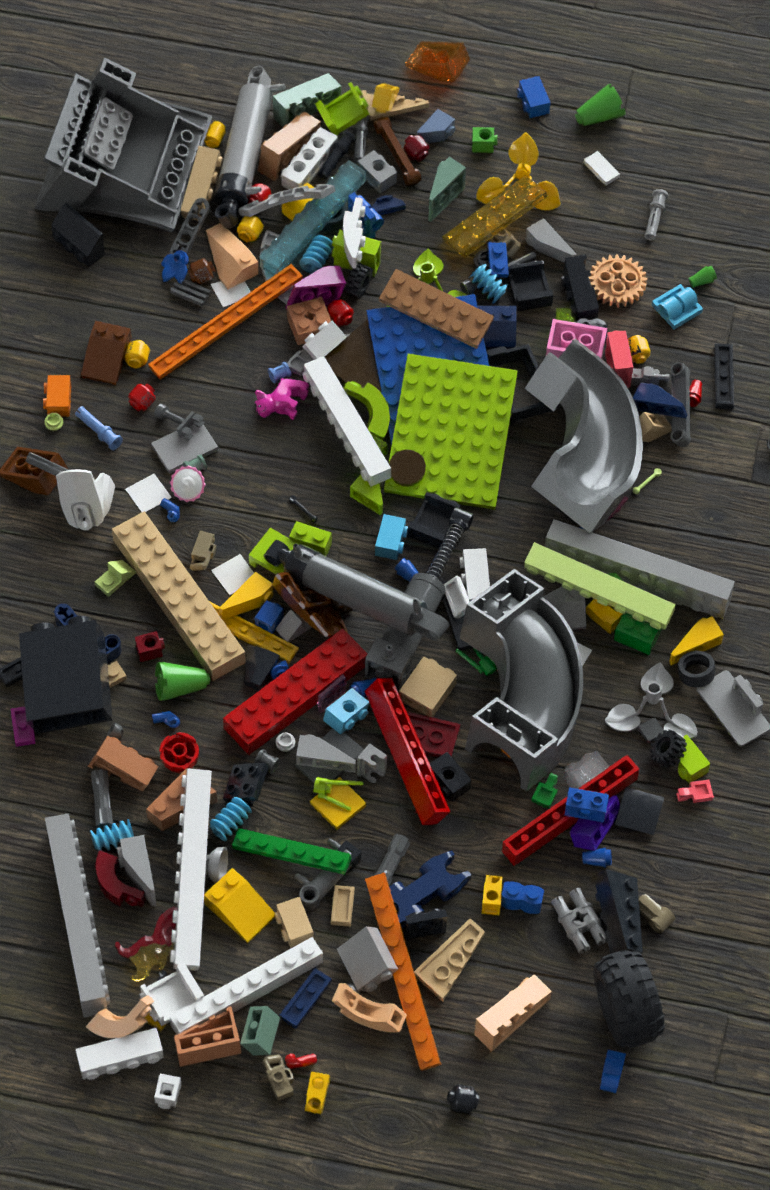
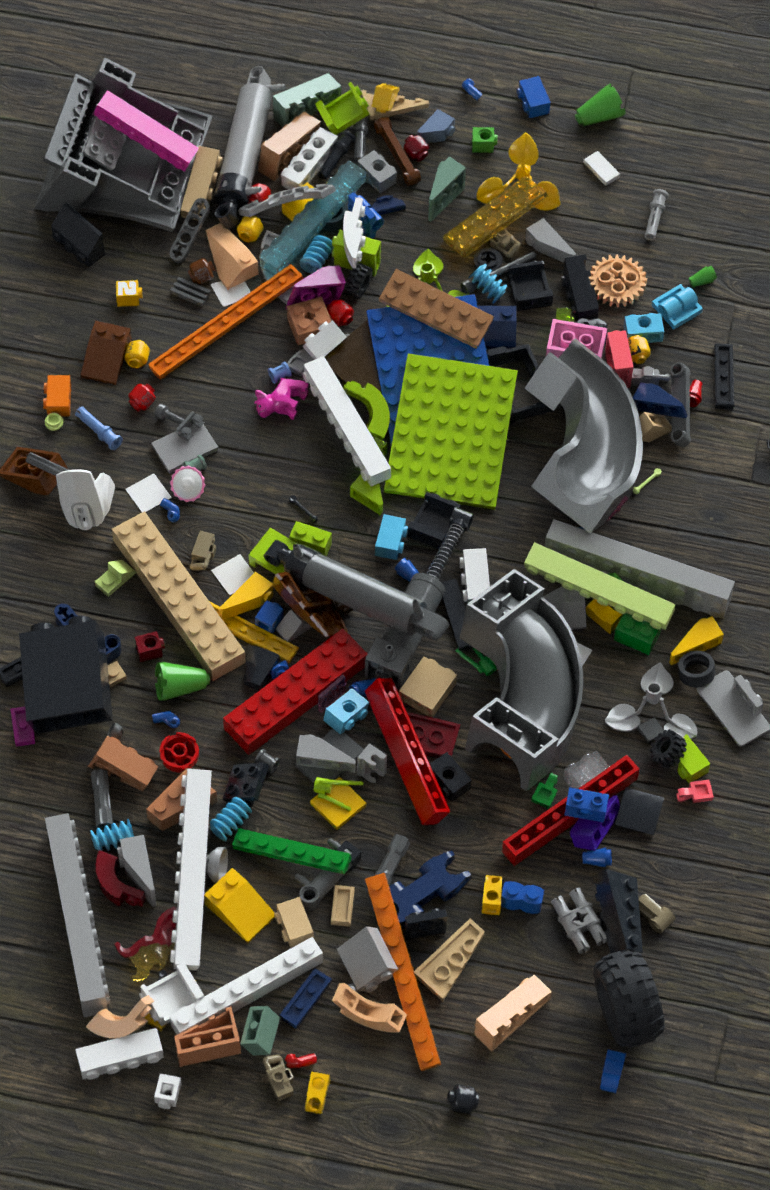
blue plate [161,250,189,283] -> none
yellow brick [204,121,226,148] -> none
white plate [276,732,295,752] -> none
dark brown tile [389,450,426,487] -> none
clear orange slope [405,41,470,82] -> none
white tile [443,576,470,619] -> none
blue plate [487,242,509,278] -> none
none -> brick [93,90,199,172]
none -> yellow brick [116,280,143,307]
none -> blue arm [462,79,482,101]
none -> medium azure brick [623,313,664,343]

